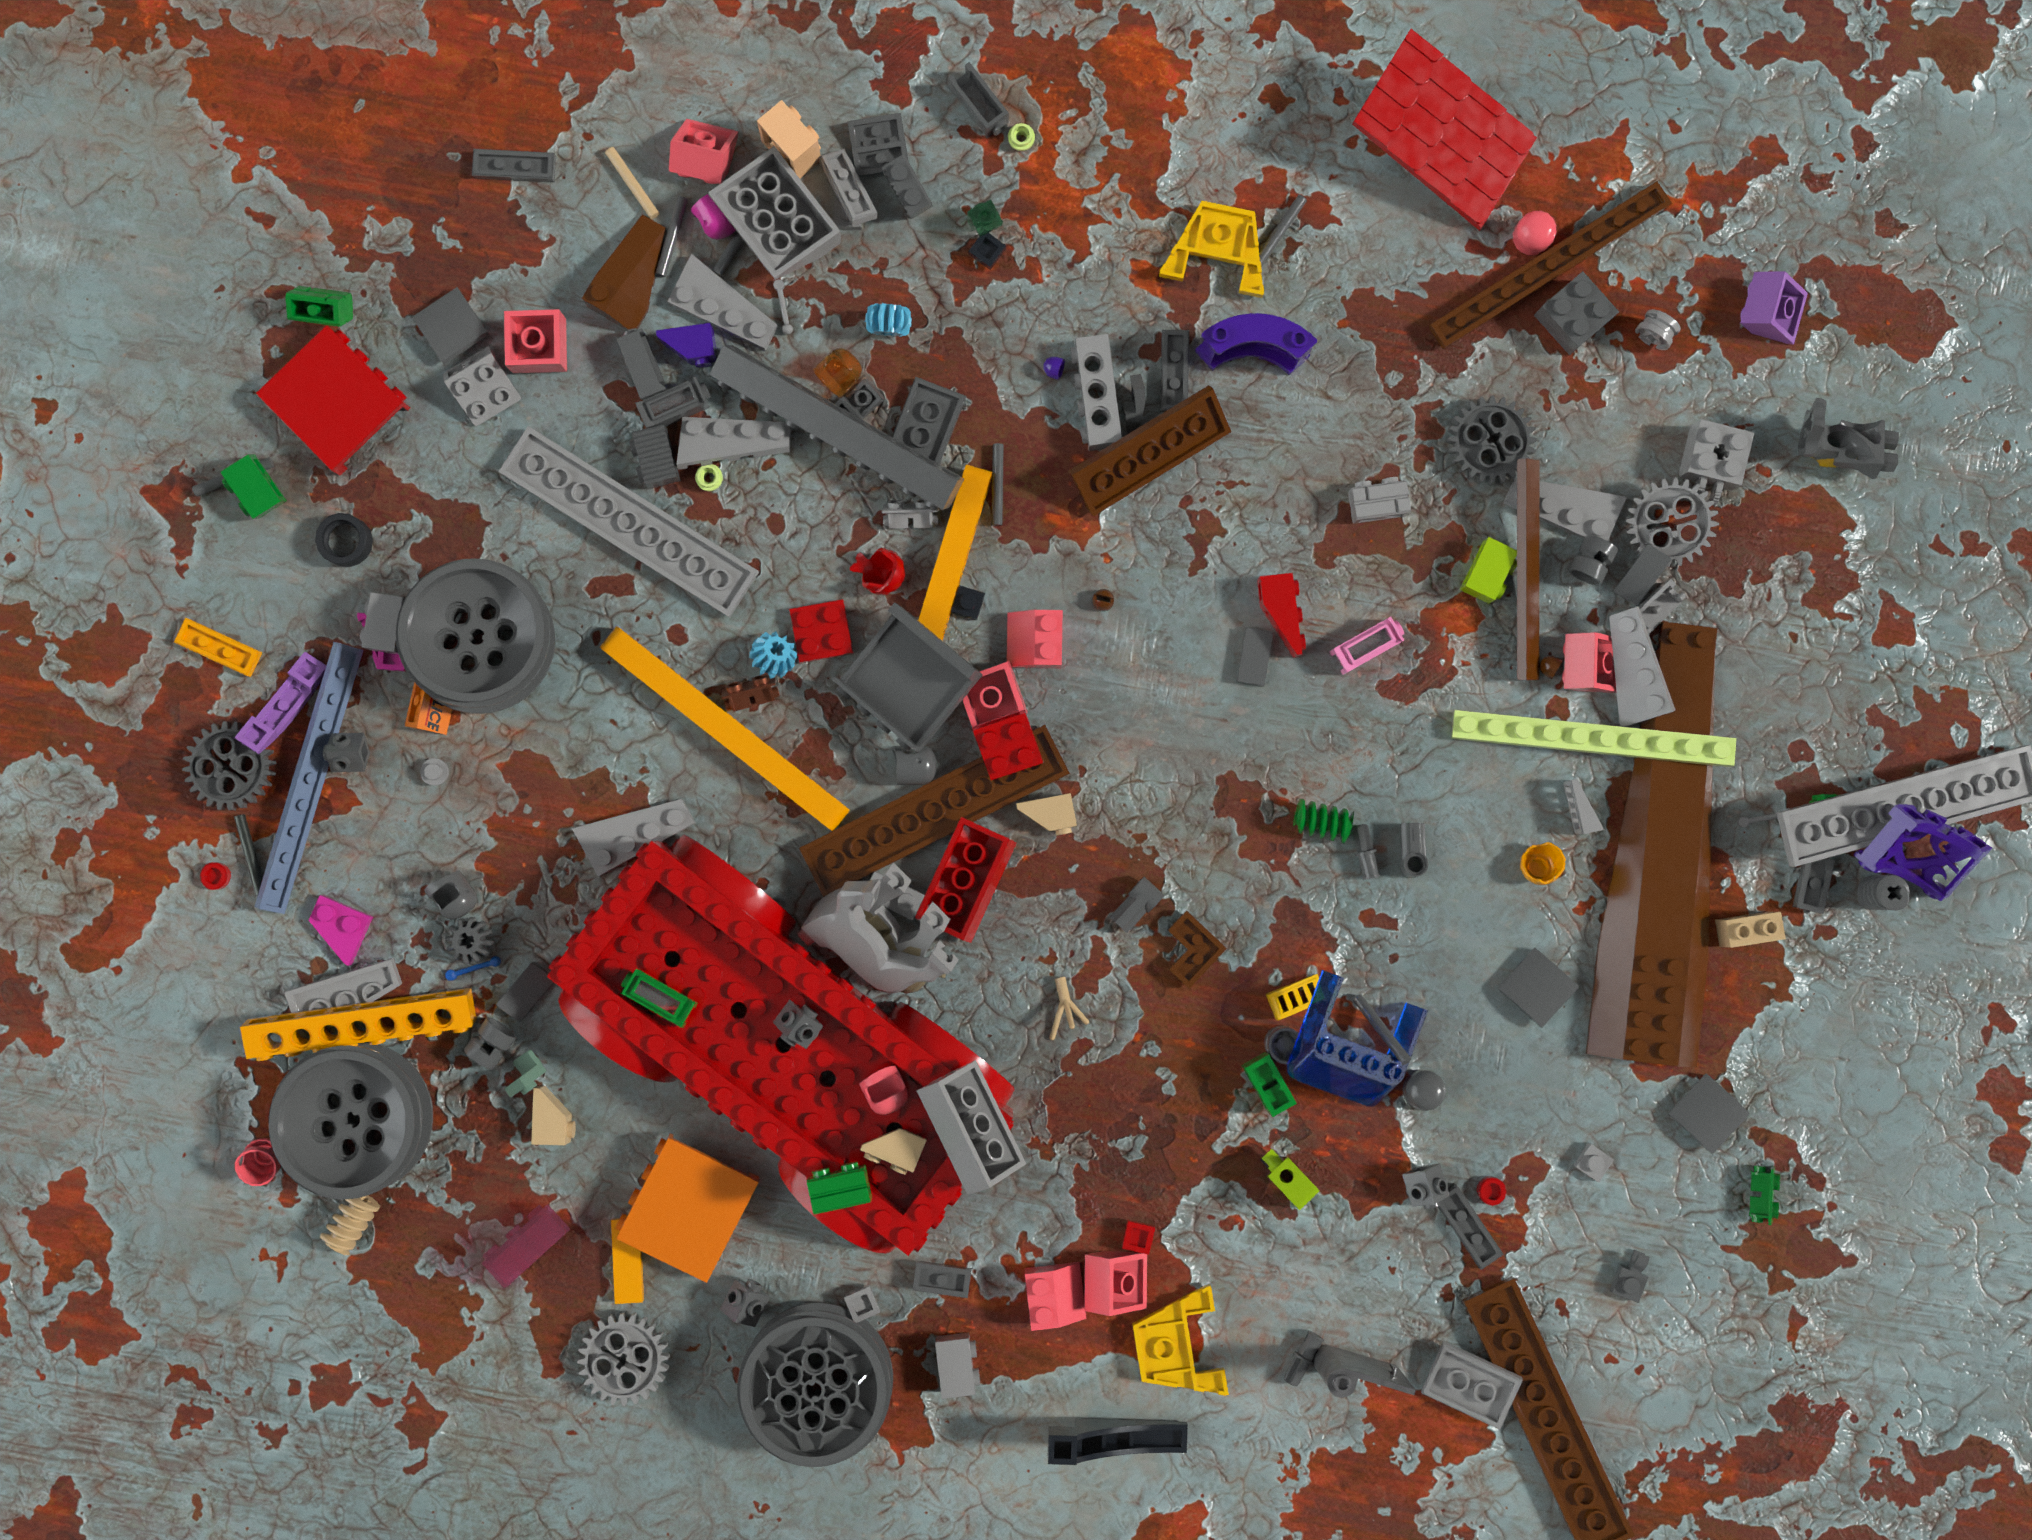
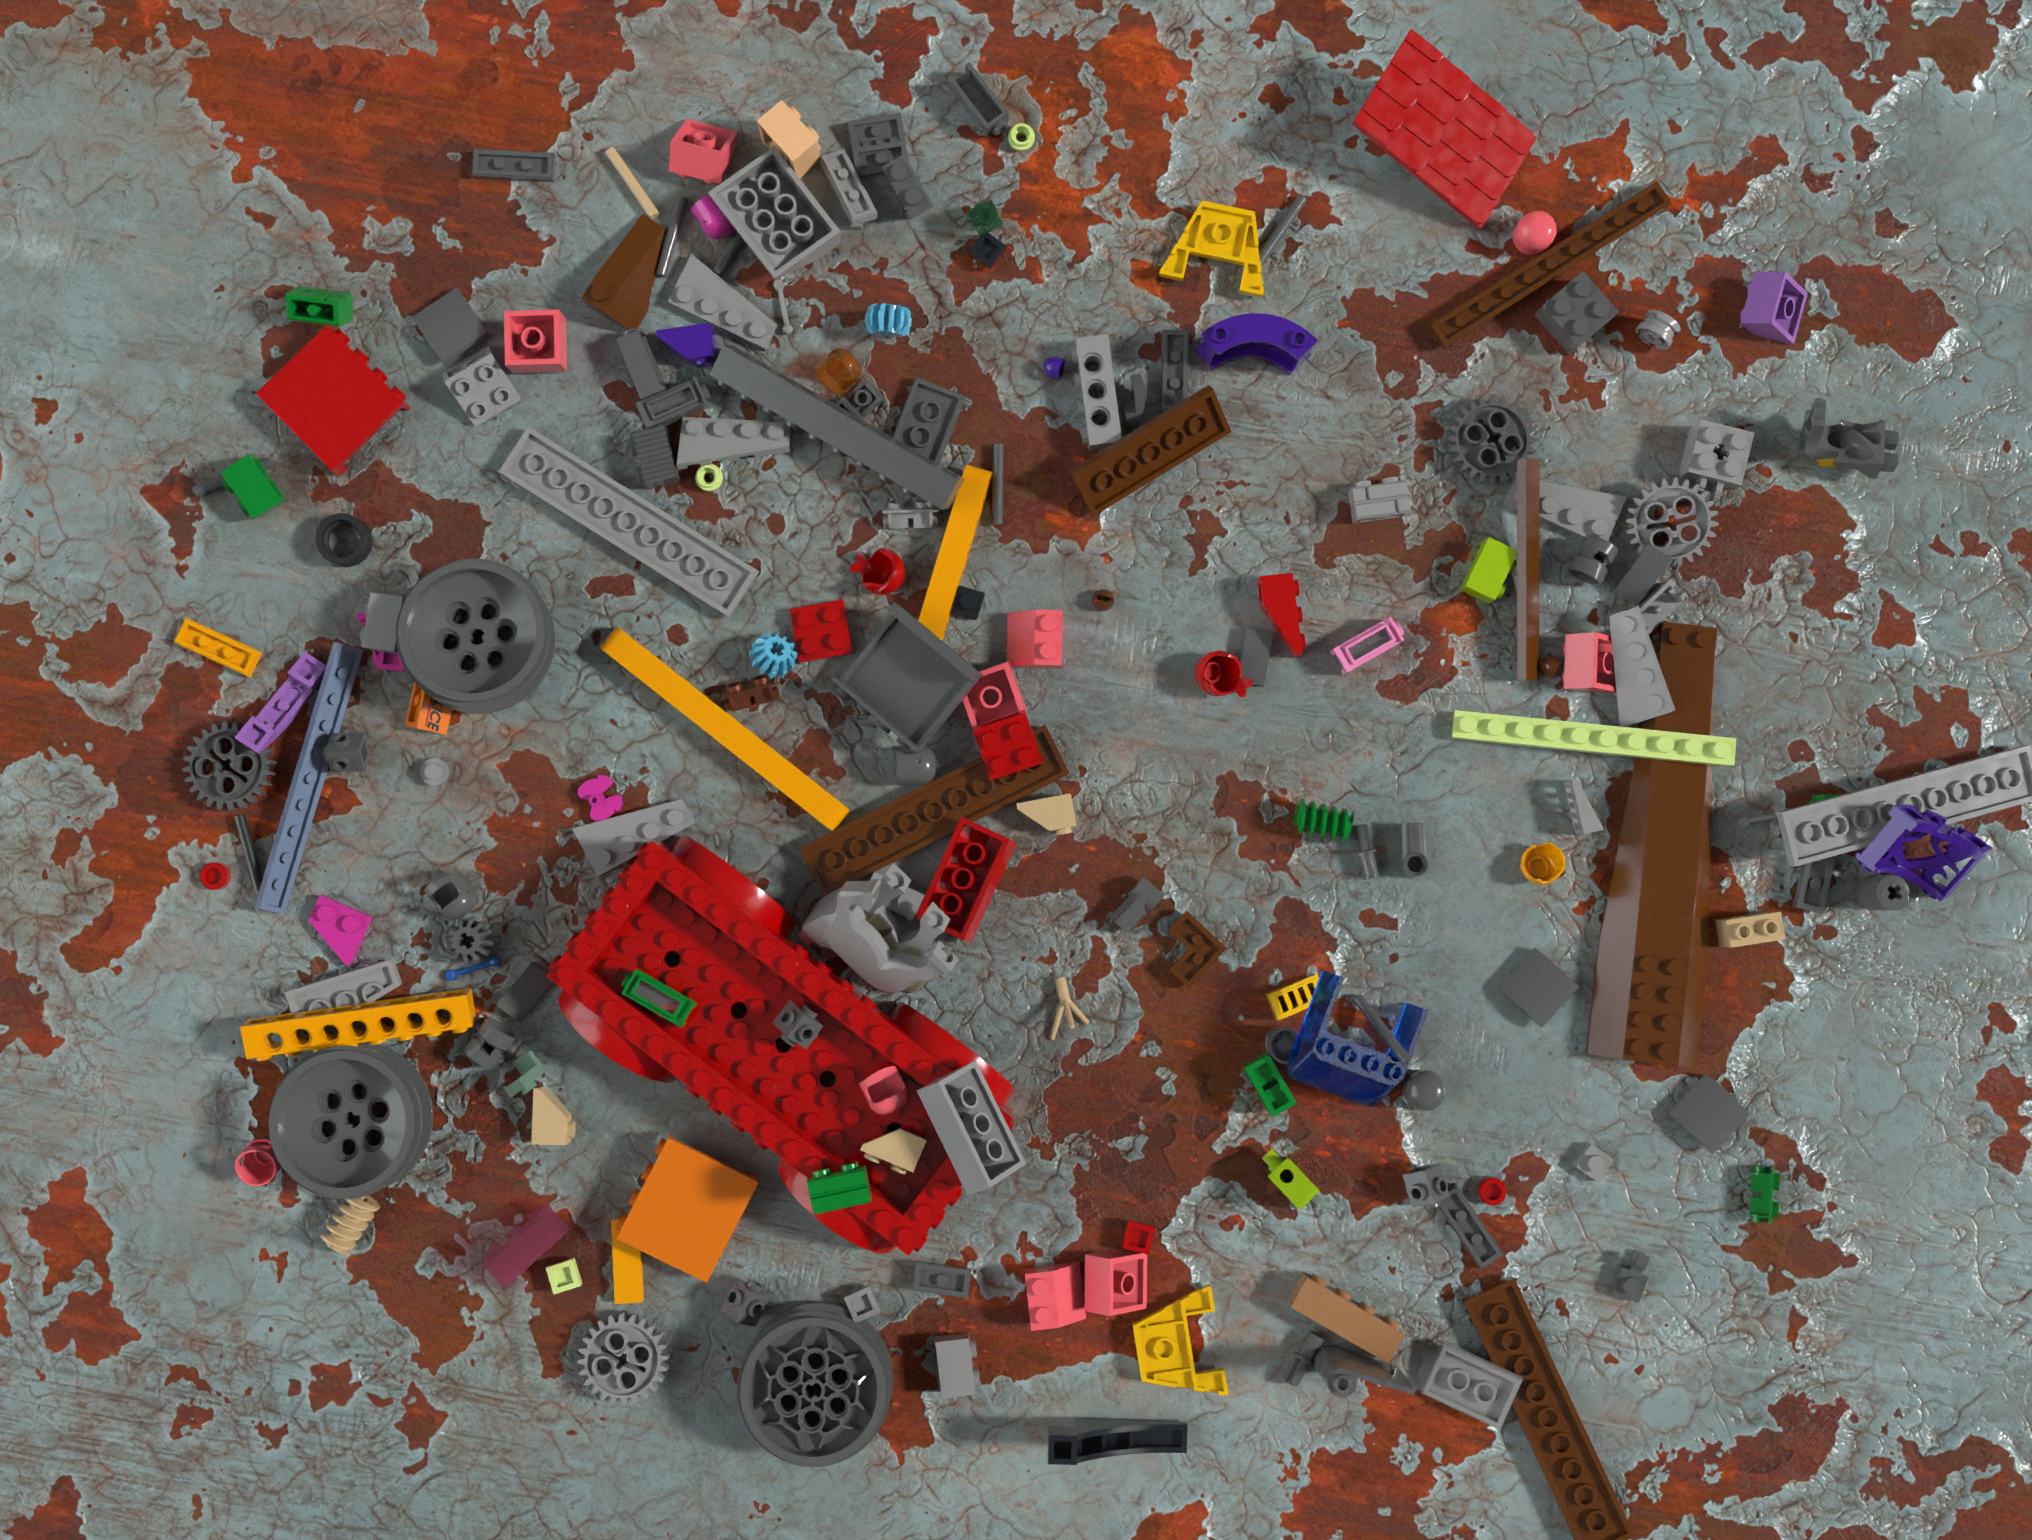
none -> yellowish green plate [546,1257,583,1294]
none -> dark pink piece [578,775,623,821]
none -> red hat [1195,650,1253,698]
none -> medium nougat brick [1287,1273,1405,1364]

